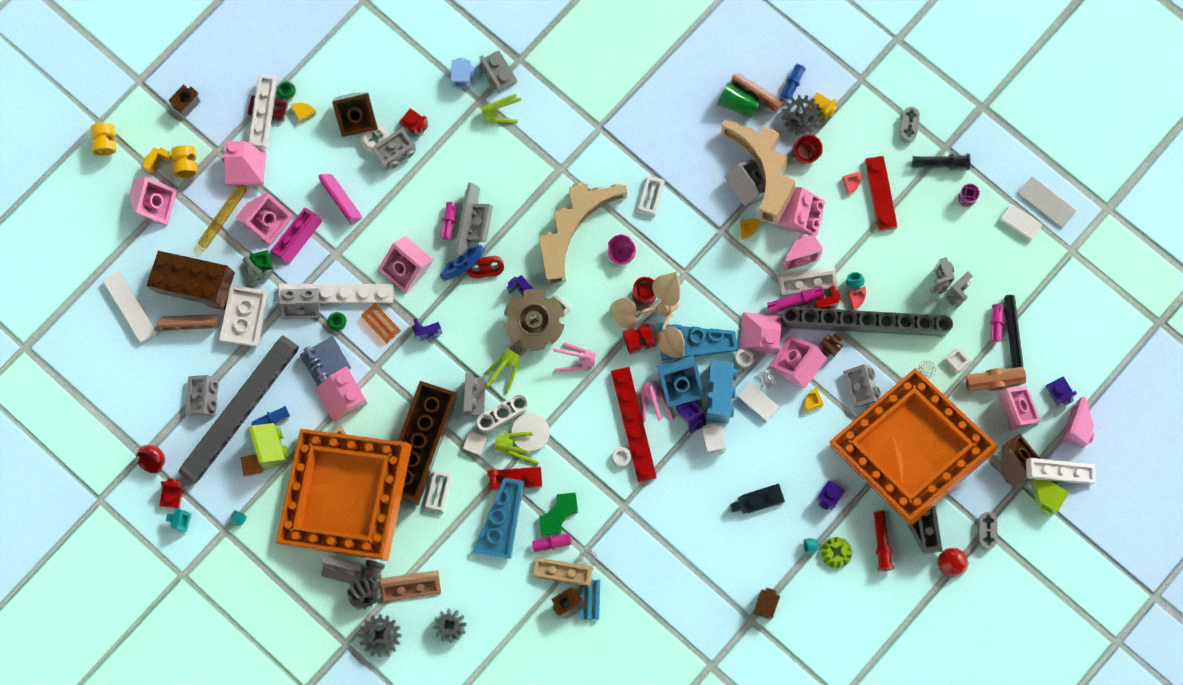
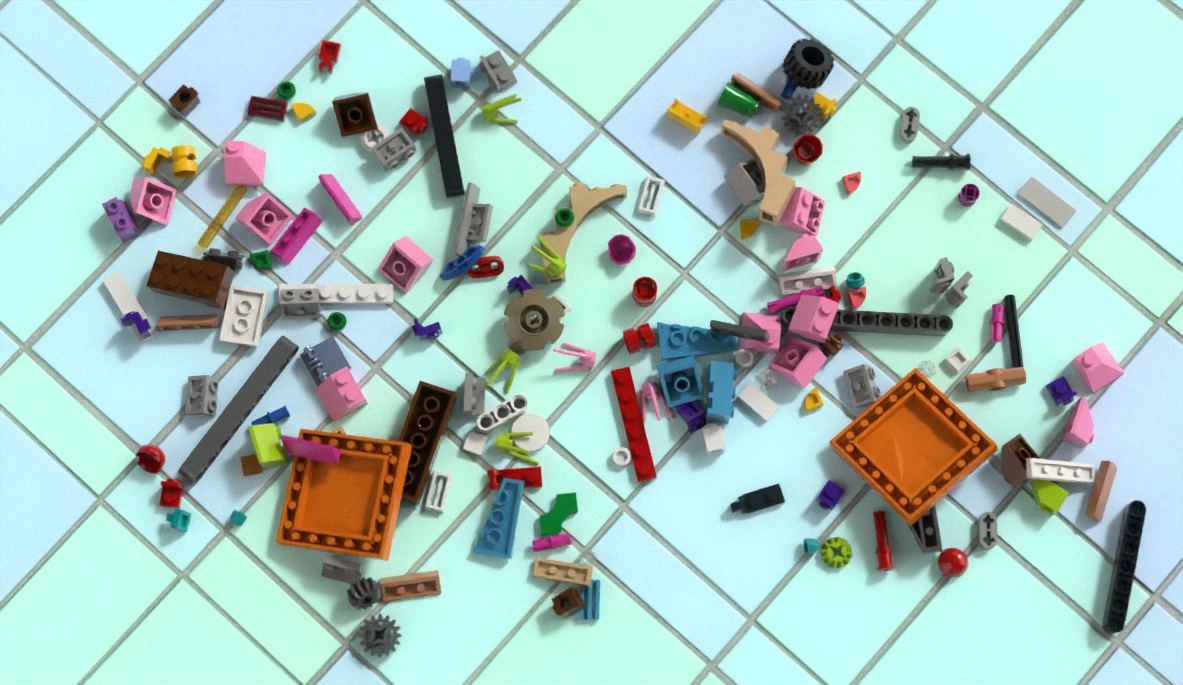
yellow wheel [90,123,116,156] -> none
sand green plant [242,256,273,288] -> none
white tile [248,74,278,149] -> none
clear orange tile [361,303,401,344] -> none
dark grey wheel [362,559,385,580] -> none
dark grey gear [433,609,467,643] -> none
dark pink axle [440,202,458,240] -> none
tan plant [610,272,685,358] -> none
reddish brown brick [753,588,780,620] -> none
red plate [864,156,898,232] -> none
bright pink slope [998,386,1041,431] -> none
none -> medium lavender window [102,197,142,242]
none -> dark purple bracket [121,311,151,339]
none -> dark grey hinge [203,248,245,271]
none -> dark pink slope [281,435,341,465]
none -> red plate [318,40,341,74]
none -> black beam [424,74,465,198]
none -> lime plant [528,235,568,278]
none -> green plate [555,208,574,227]
none -> yellow hinge [667,98,708,135]
none -> dark grey tile [709,320,770,343]
none -> black tyre [783,38,834,89]
none -> bright pink slope [788,294,840,344]
none -> bright pink slope [1071,341,1124,393]
none -> nougat slope [1085,461,1118,522]
none -> black beam [1102,500,1146,635]

